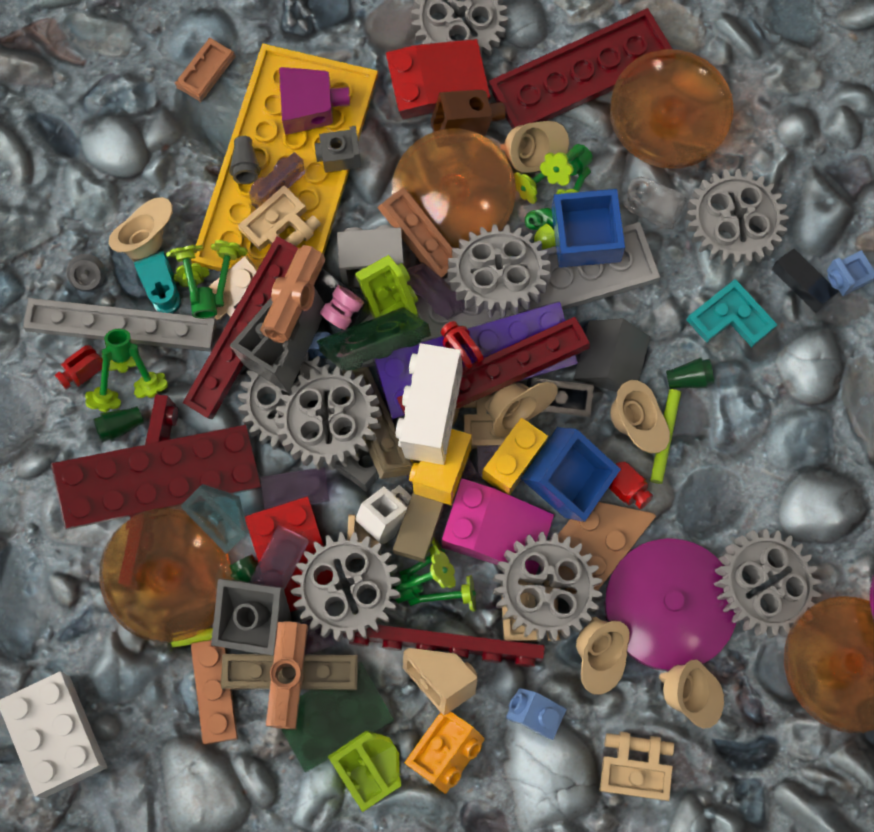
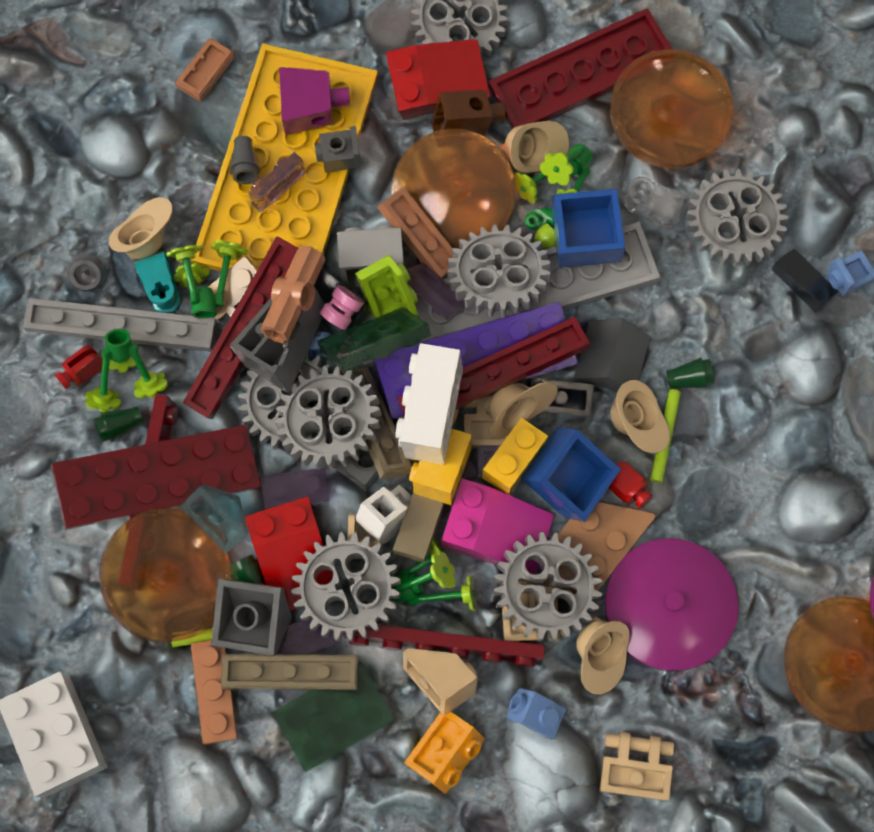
tan plate [238,185,321,251] -> none
plate [249,525,309,590] -> none
nougat piece [266,621,308,729] -> none
lime slope [328,730,401,812] -> none
red arm [440,321,484,371] -> none
tan piece [659,660,724,729] -> none
teal plate [686,279,777,347] -> none
light grey gear [714,529,821,638] -> none

